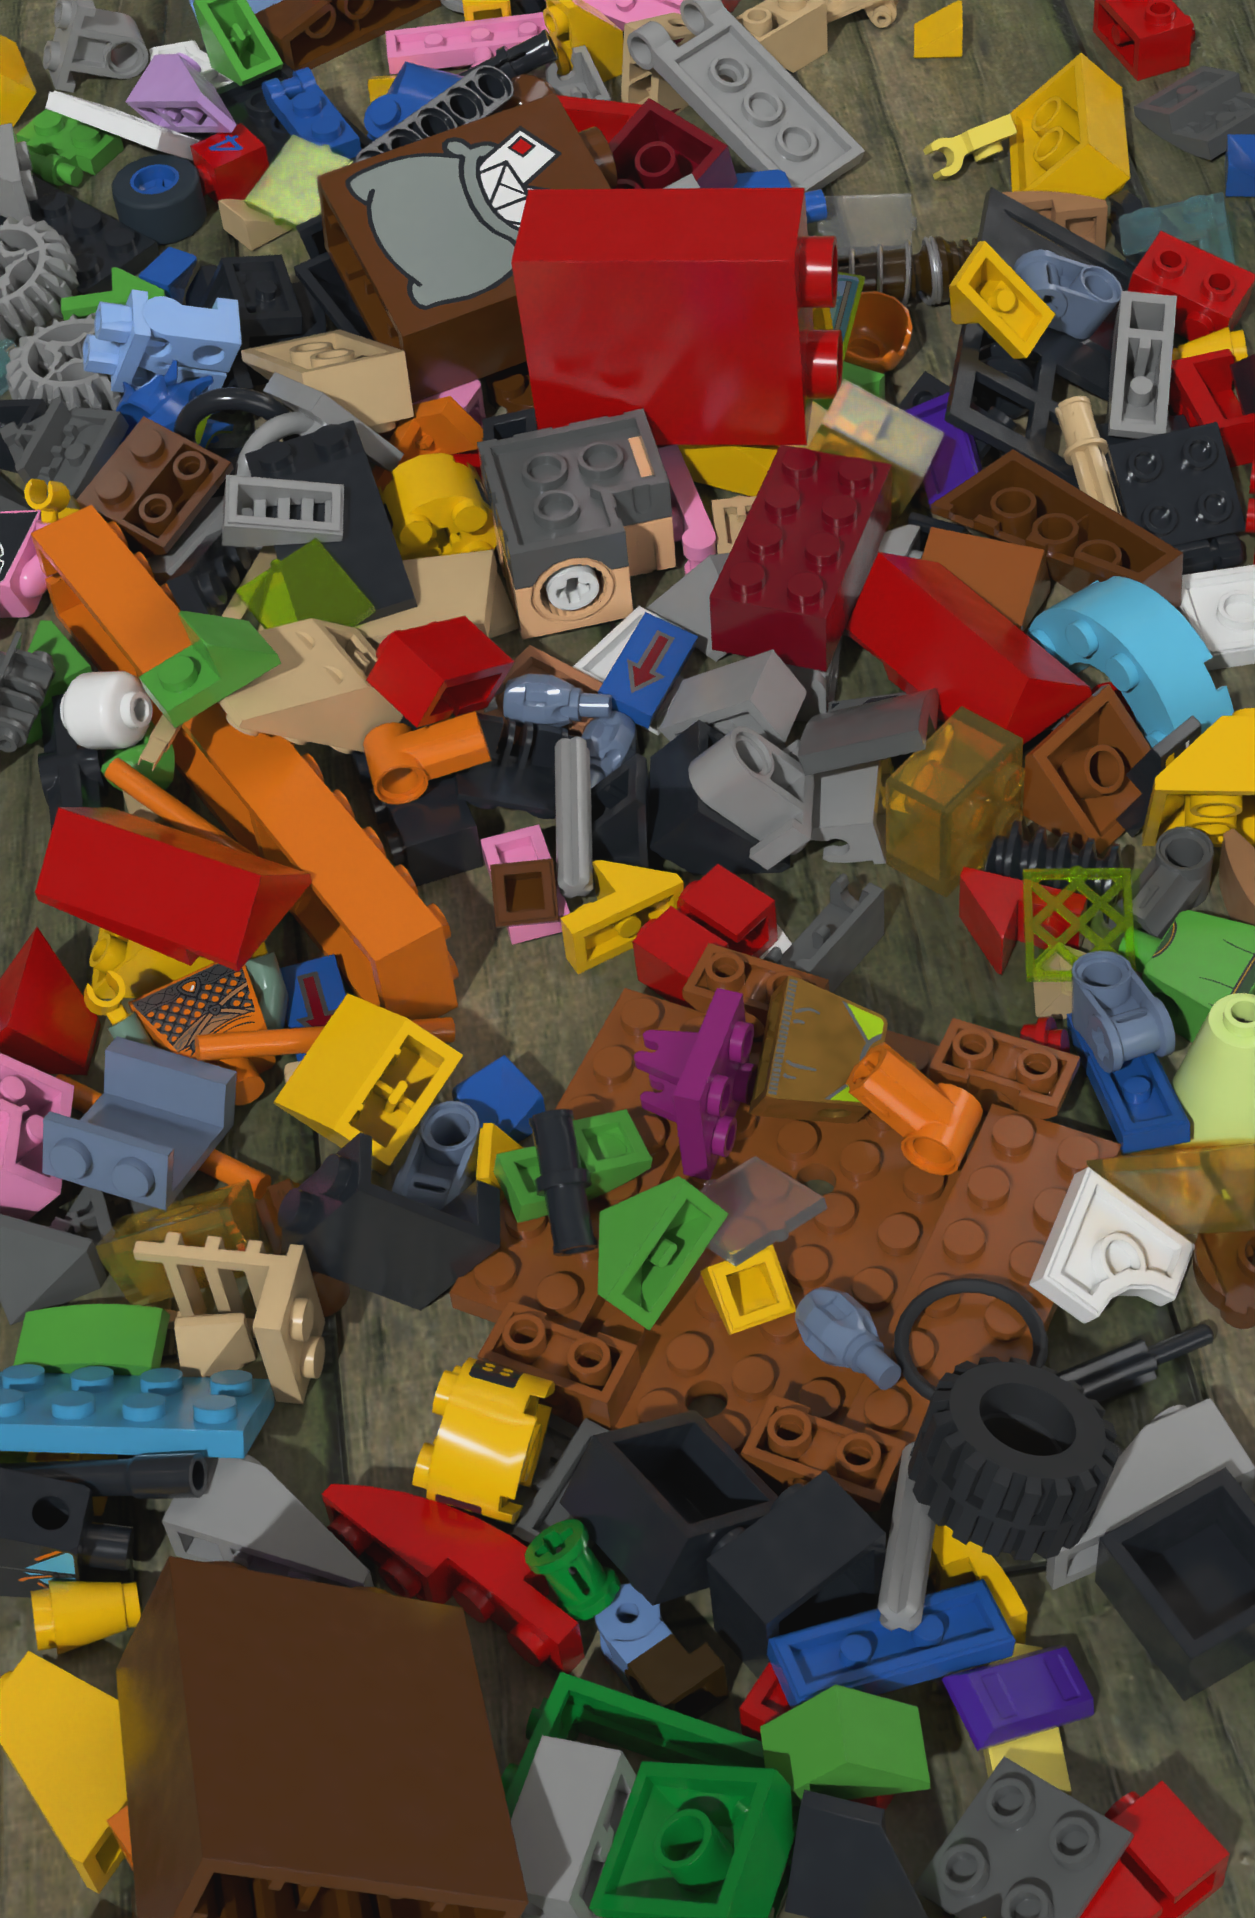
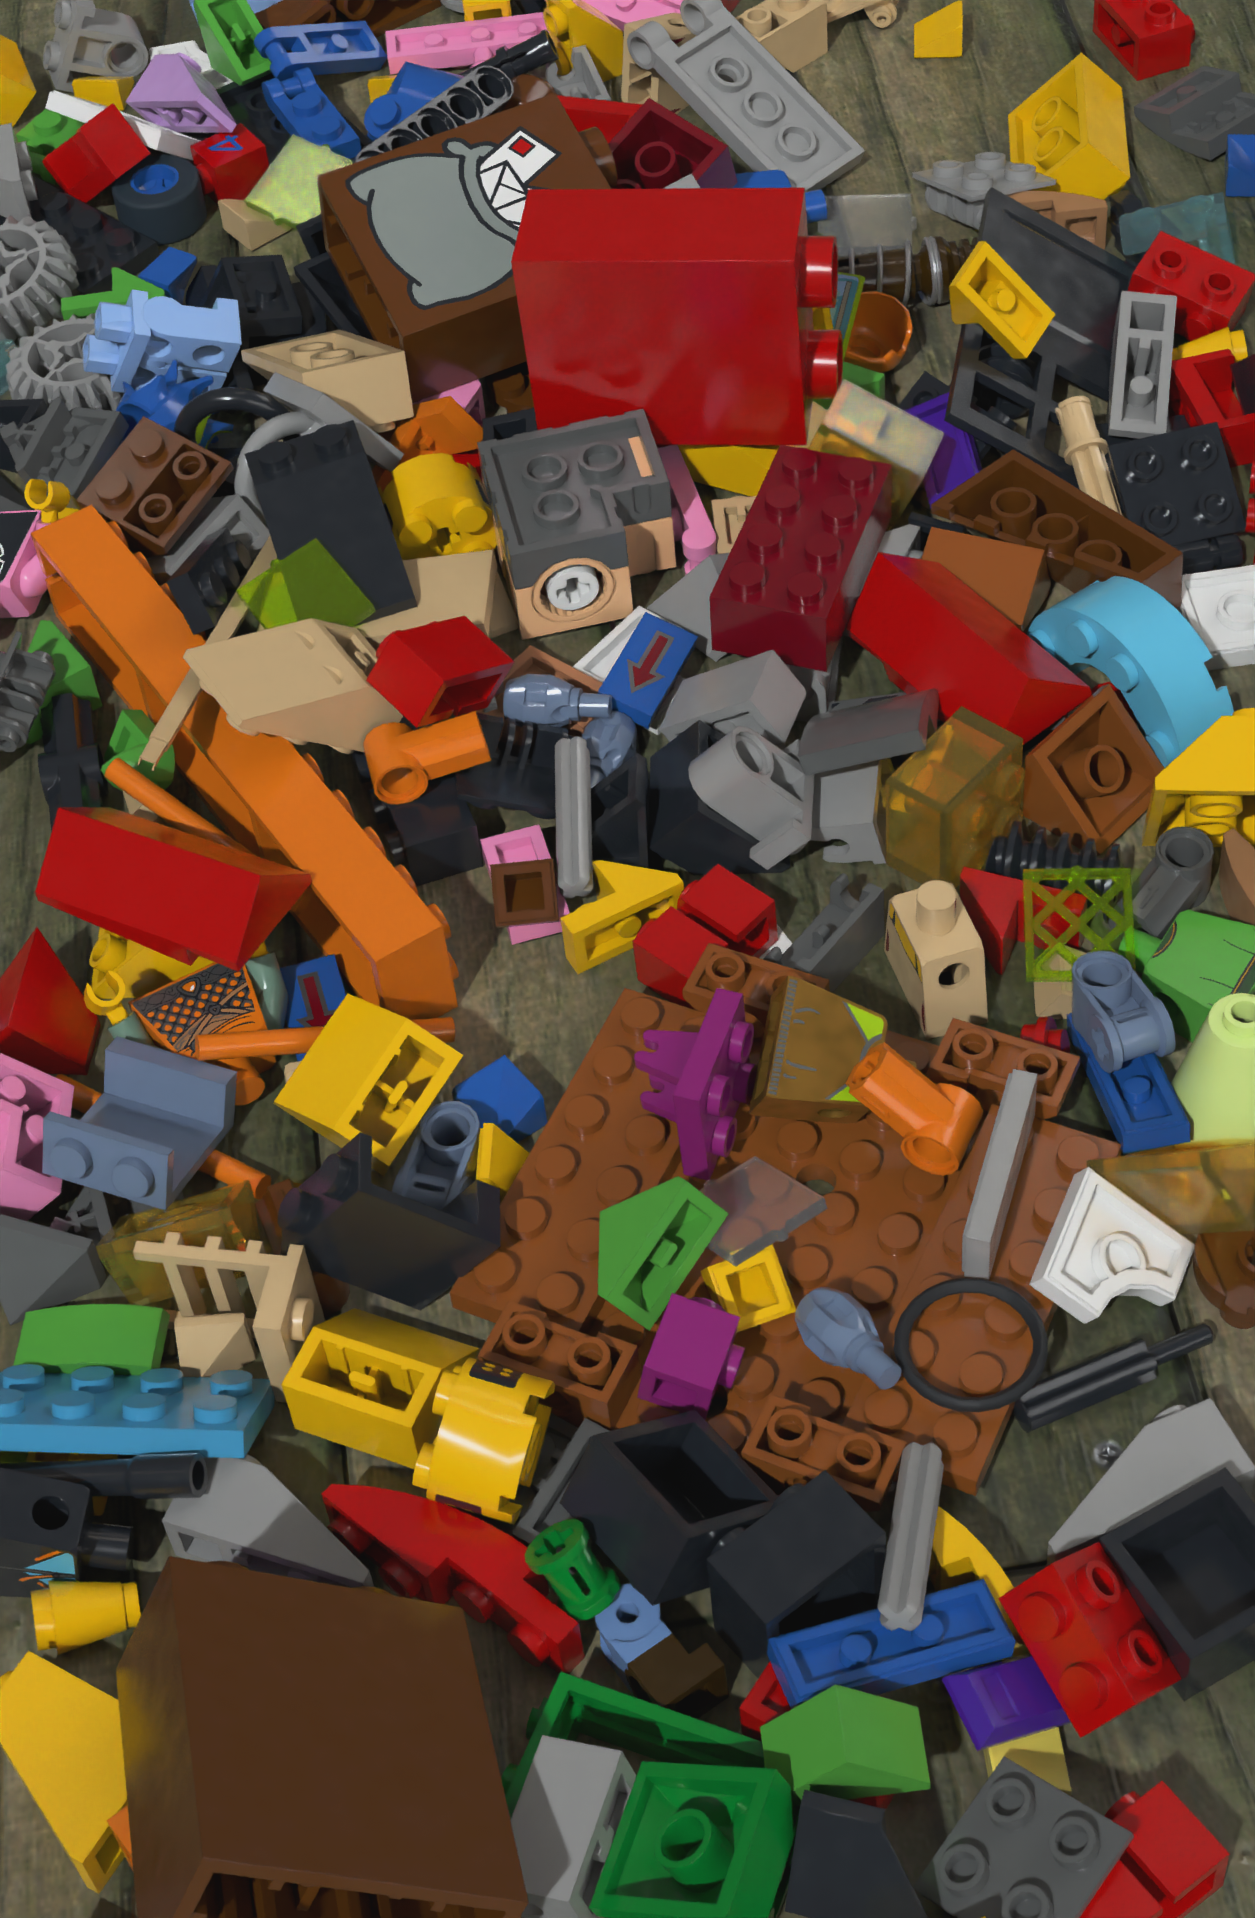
white head [60,671,153,749] -> none
bright green slope [139,611,281,728] -> none
light grey slope [222,475,344,547] -> none
bright green slope [493,1109,653,1223] -> none
black pin [529,1109,598,1256] -> none
black tyre [908,1356,1119,1561] -> none
light yellow plate [923,114,1017,180] -> none
sand blue piece [1013,249,1123,339] -> none
black slope [1116,715,1202,838] -> none
none -> red panel [42,103,151,203]
none -> yellow slope [72,76,134,111]
none -> blue plate [254,21,387,81]
none -> yellow slope [281,1308,480,1469]
none -> magenta brick [637,1293,745,1420]
none -> tan torso [884,880,988,1040]
none -> light grey hinge [912,152,1056,230]
none -> light grey tile [962,1069,1037,1281]
none -> red brick [998,1542,1182,1738]

